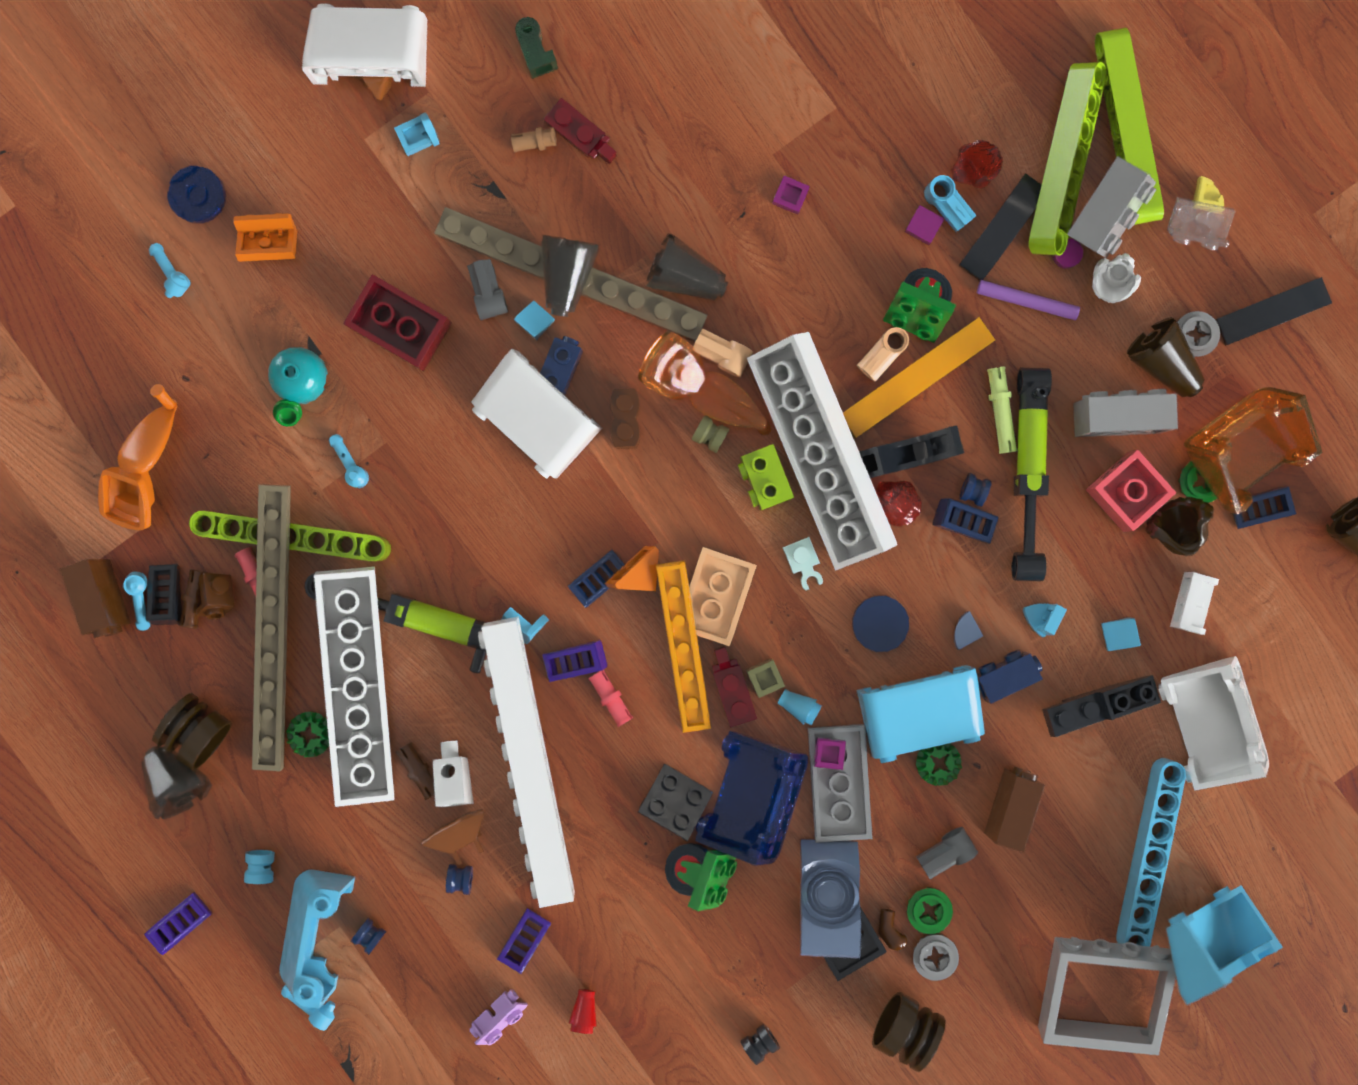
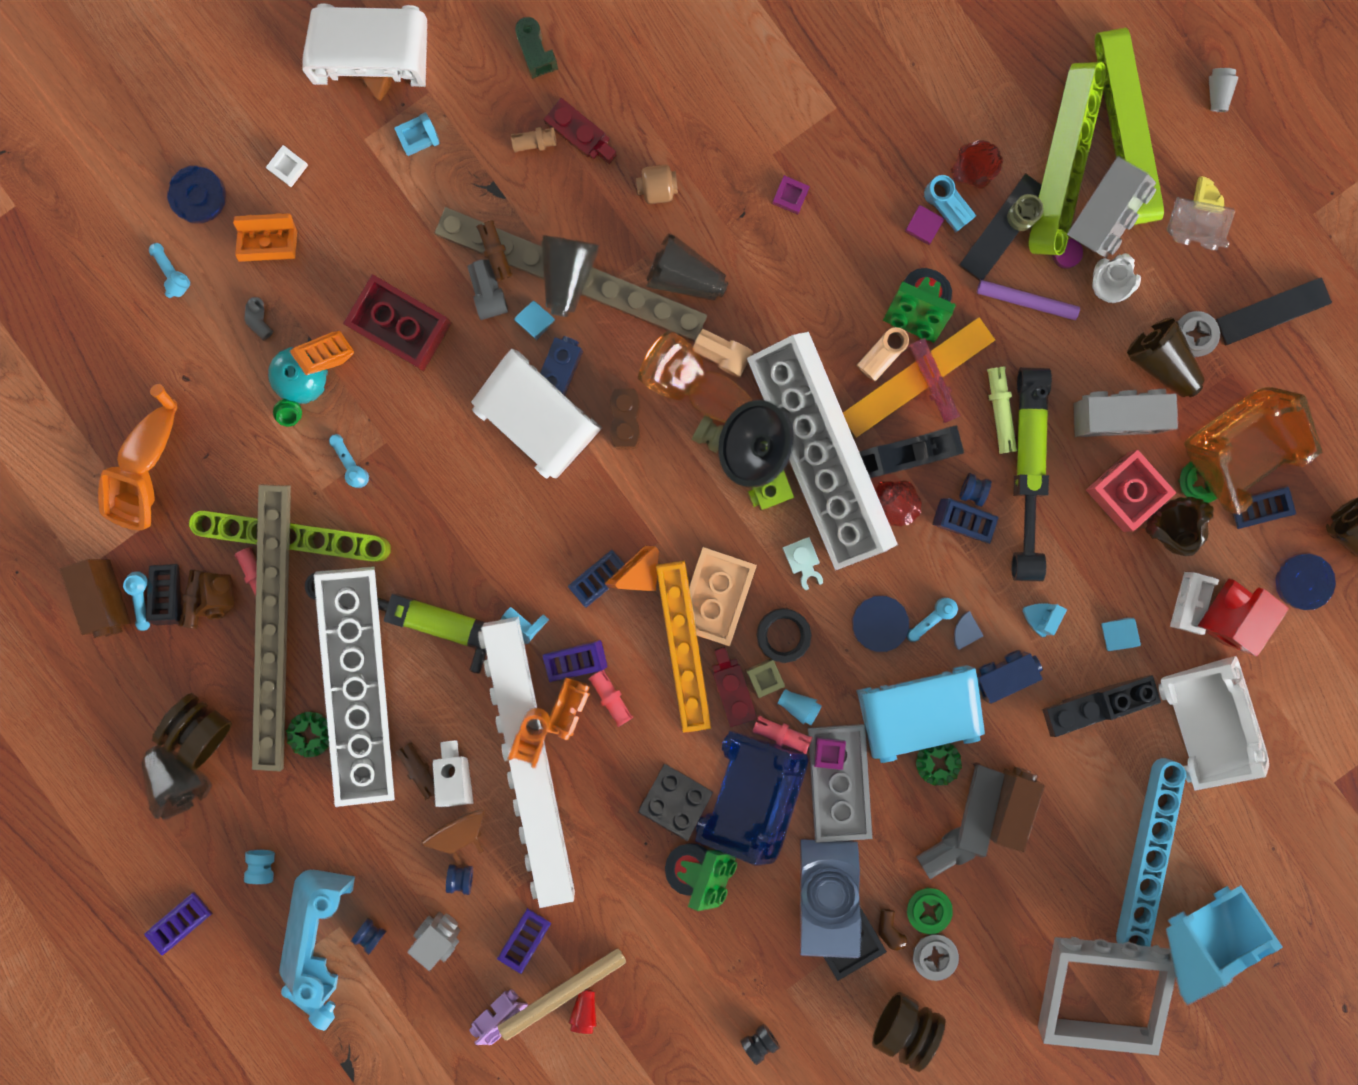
none -> dark grey arm [244,297,273,341]
none -> white plate [266,145,308,187]
none -> orange slope [290,331,354,375]
none -> light grey brick [407,912,461,971]
none -> reddish brown pin [476,220,513,282]
none -> tan axle [498,949,626,1040]
none -> orange piece [507,708,550,769]
none -> orange hinge [547,677,590,740]
none -> medium nougat head [636,164,678,204]
none -> black dish [718,400,794,488]
none -> coral pin [753,716,813,754]
none -> black tyre [756,608,812,663]
none -> medium azure piece [906,597,958,642]
none -> clear pink pin [909,338,961,423]
none -> dark grey tile [956,765,1005,857]
none -> olive wheel [1007,194,1044,231]
none -> red piece [1198,578,1289,657]
none -> light grey cone [1209,68,1239,112]
none -> clear blue tile [1275,554,1336,610]

